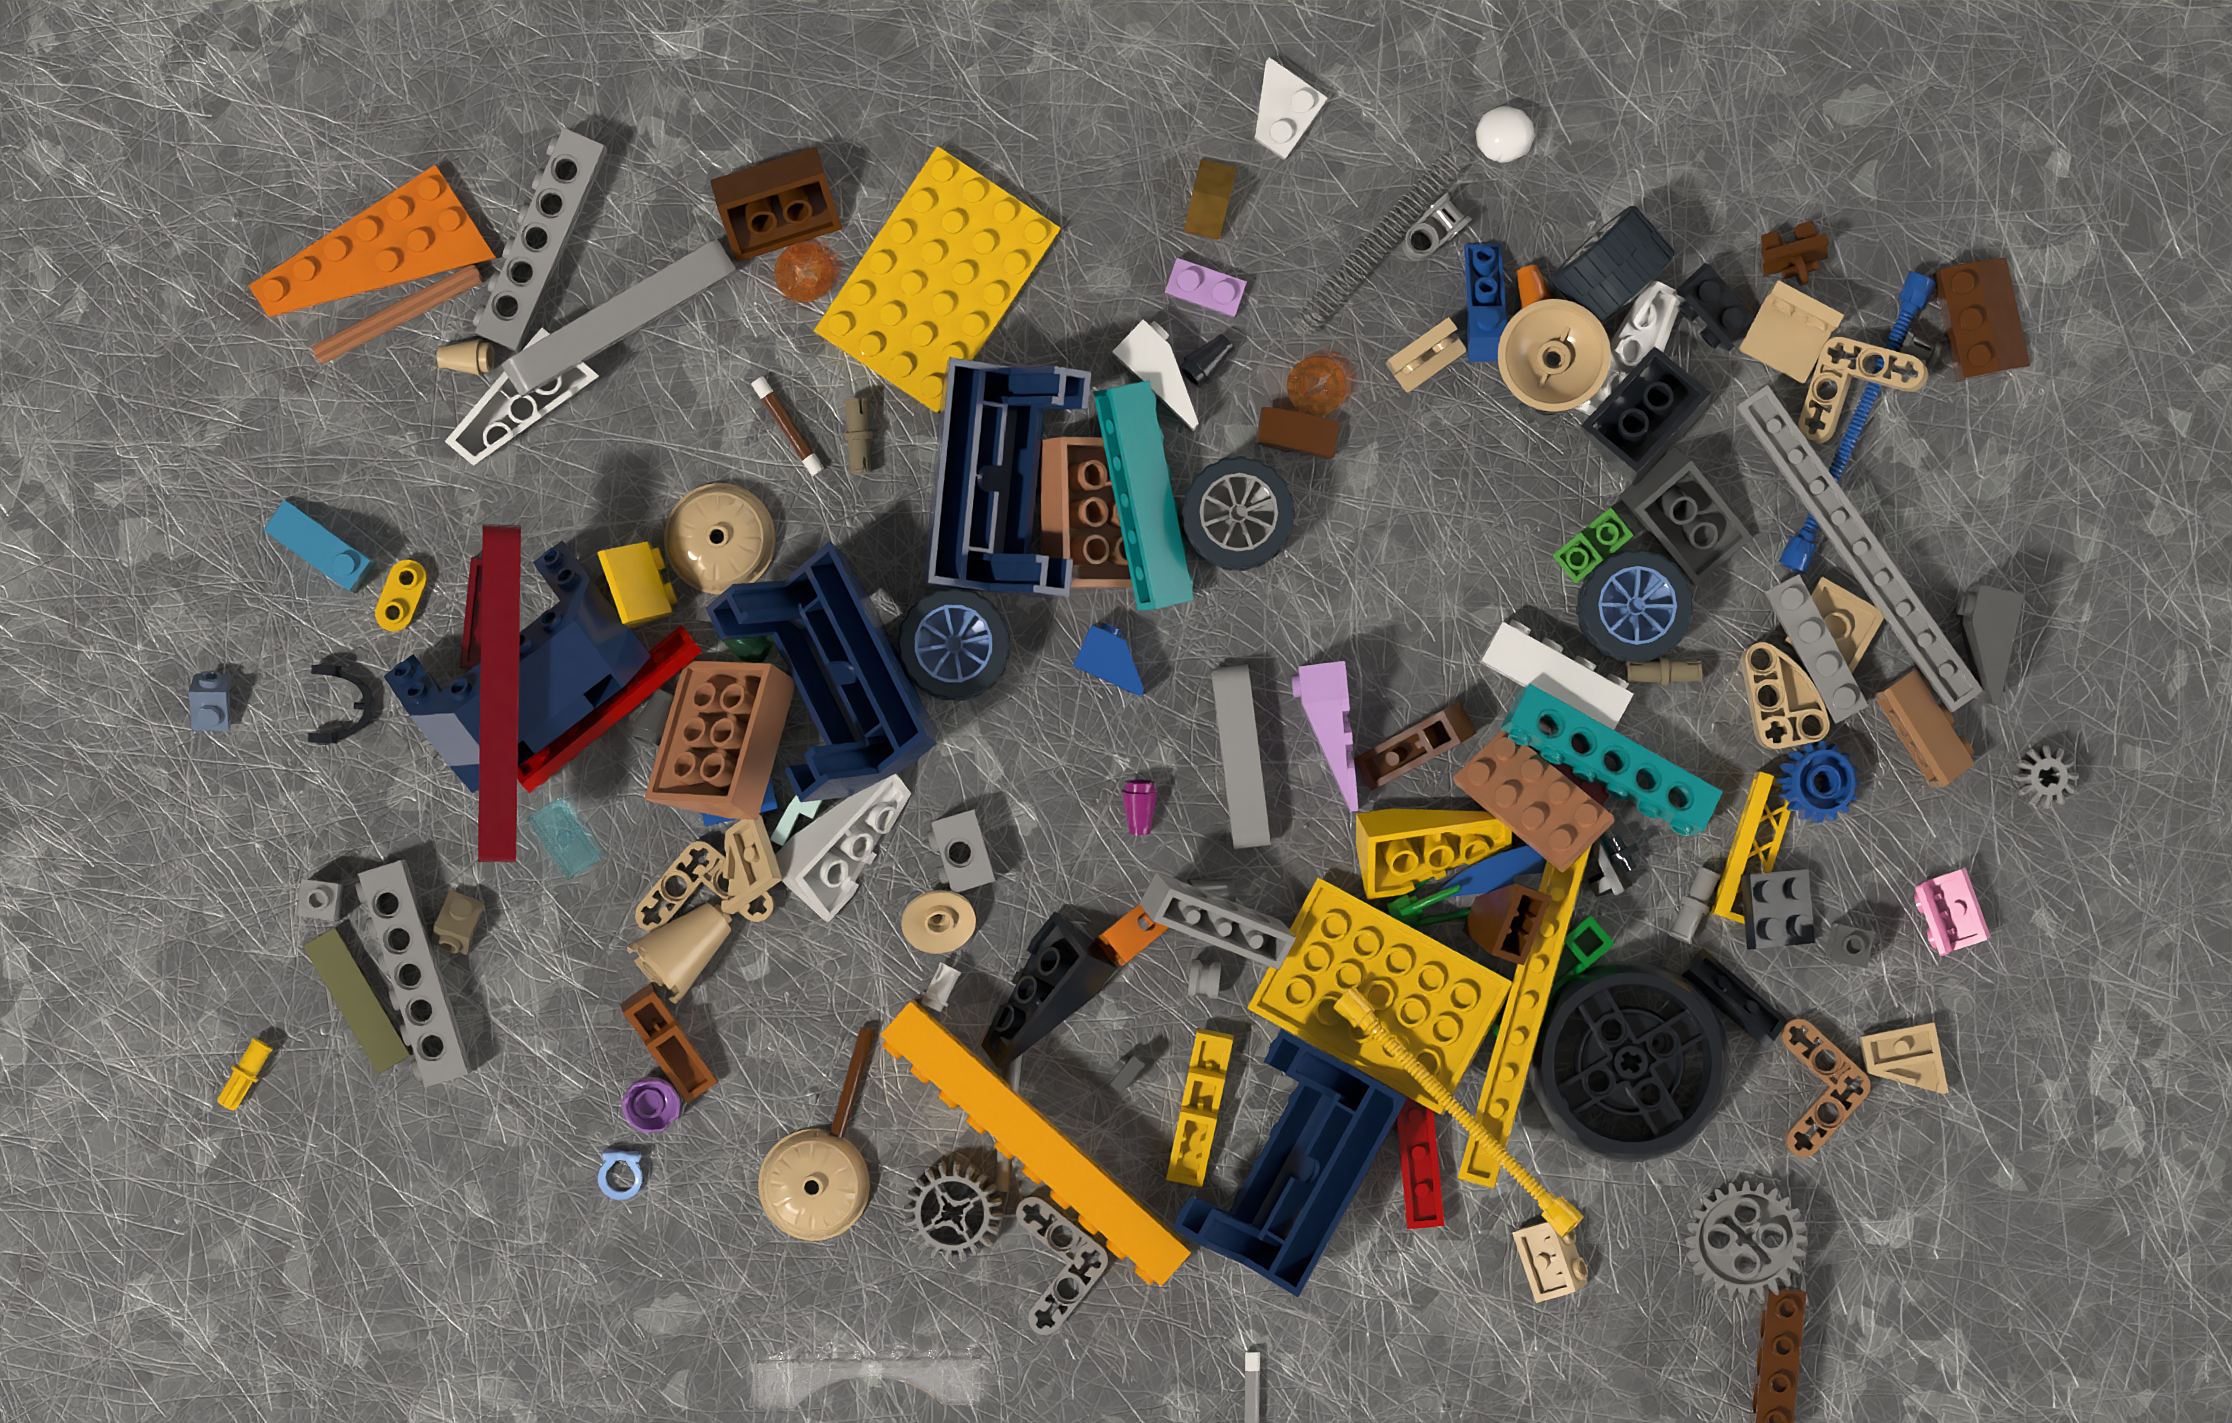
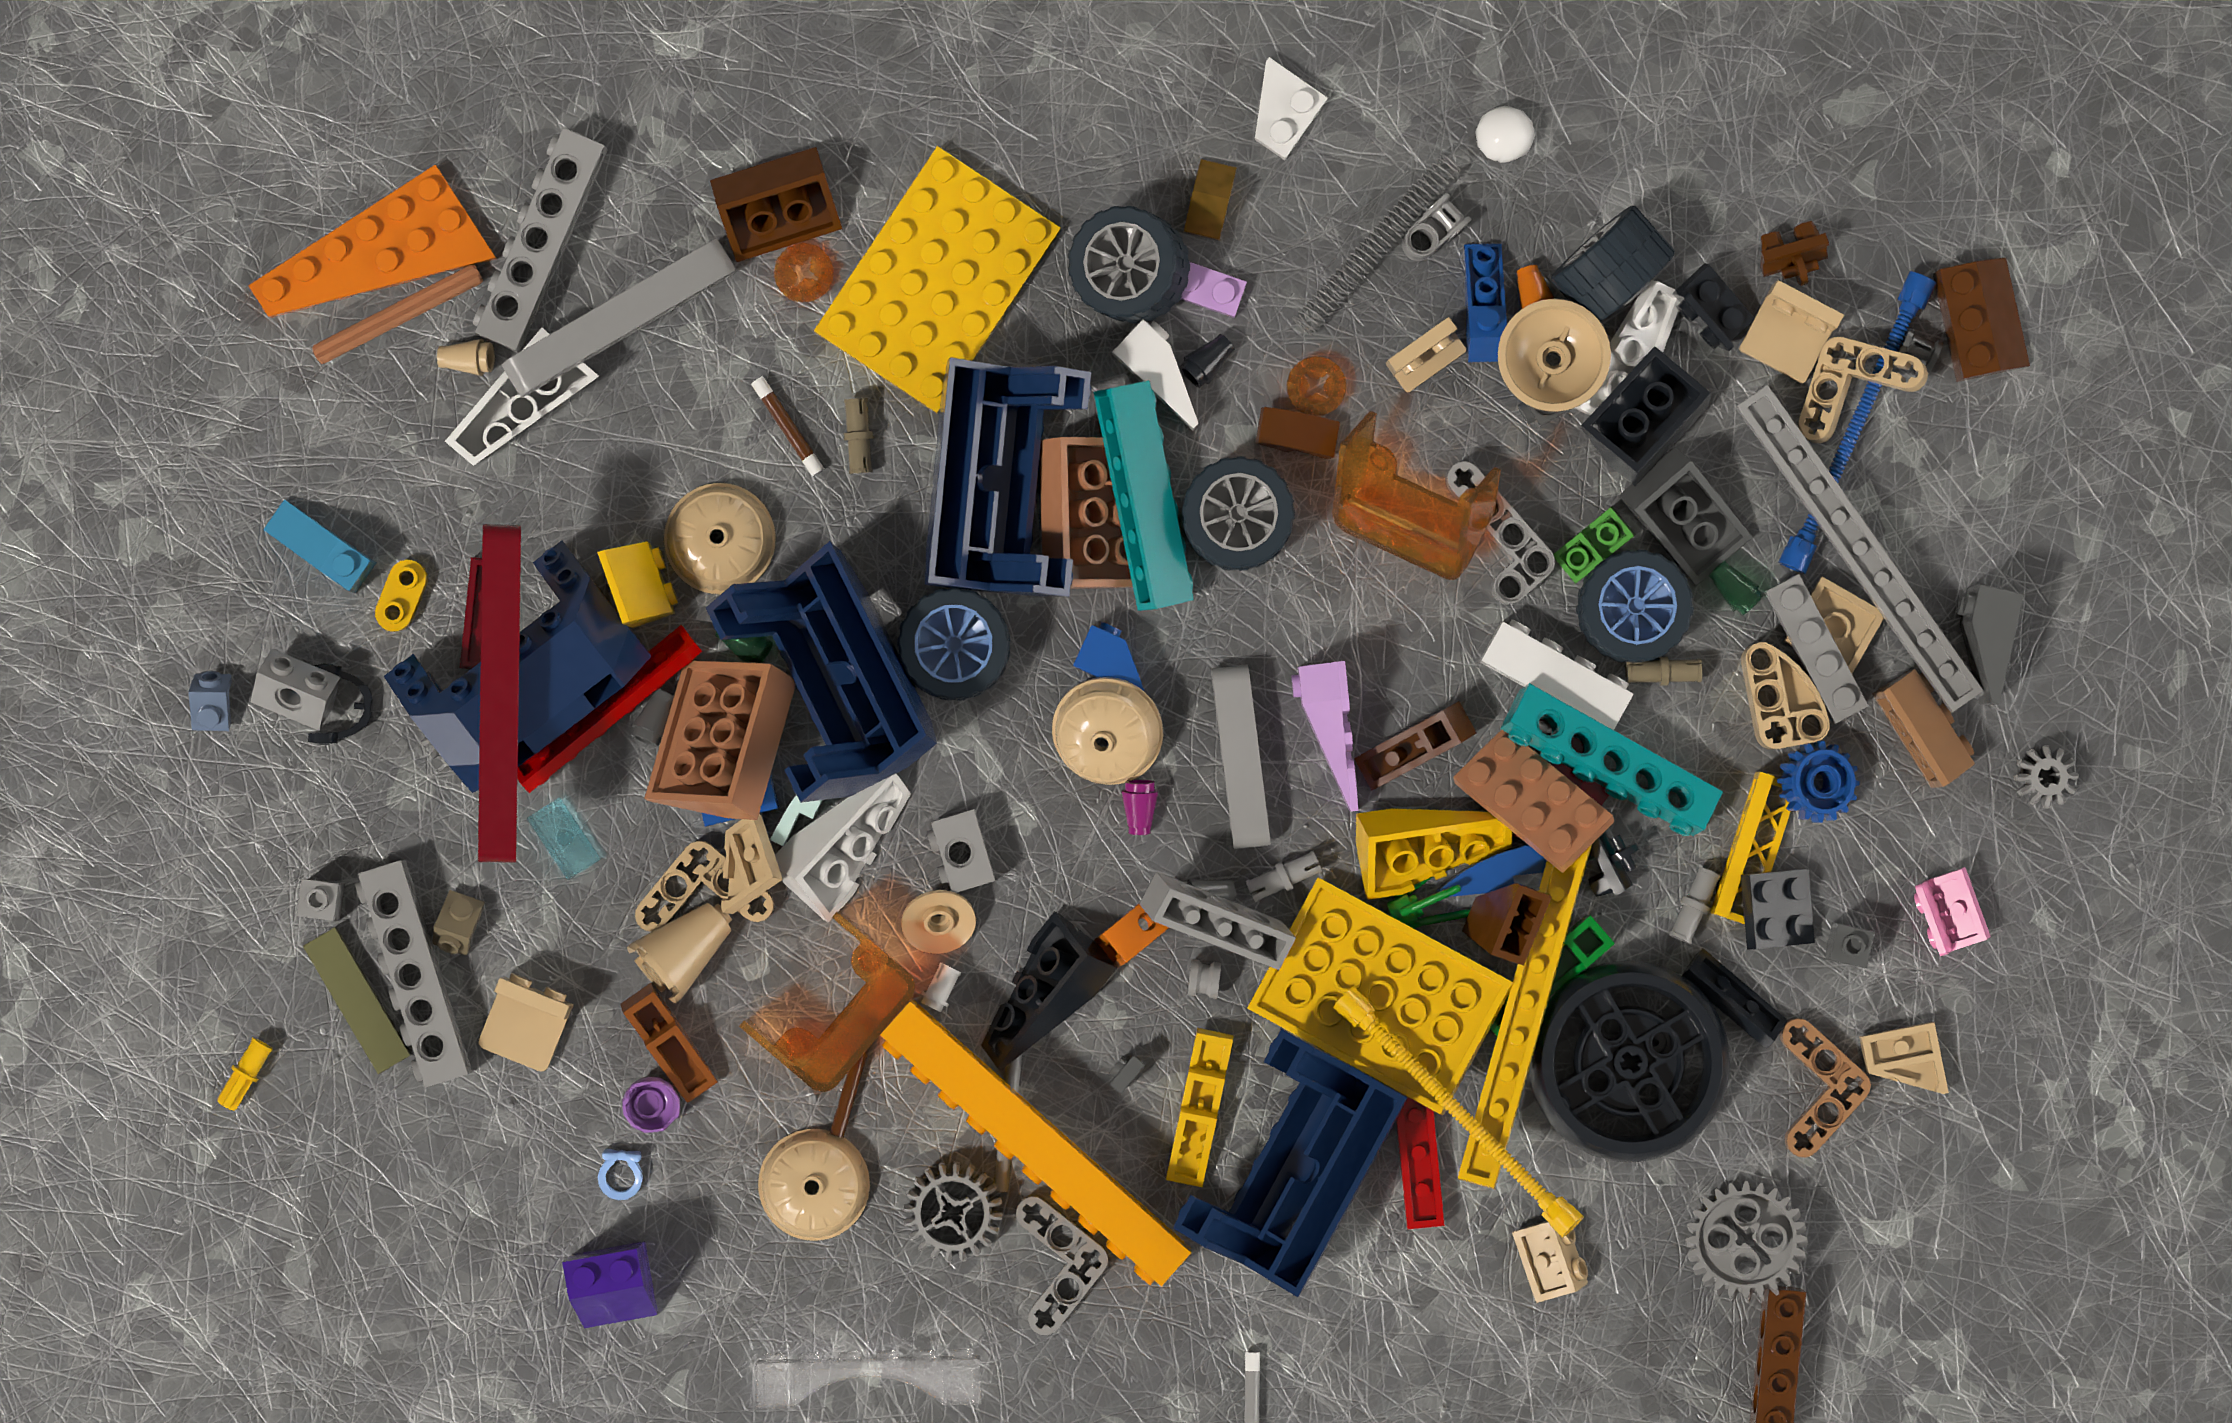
none -> light grey brick [251,649,340,730]
none -> tan bracket [478,973,574,1071]
none -> dark purple slope [562,1241,658,1328]
none -> clear orange windscreen [739,911,915,1092]
none -> tan hat [1052,677,1163,785]
none -> wheel [1068,206,1190,323]
none -> light grey pin [1246,850,1323,903]
none -> clear orange windscreen [1332,411,1501,580]
none -> light grey beam [1445,461,1555,605]
none -> clear green cone [1708,560,1764,616]

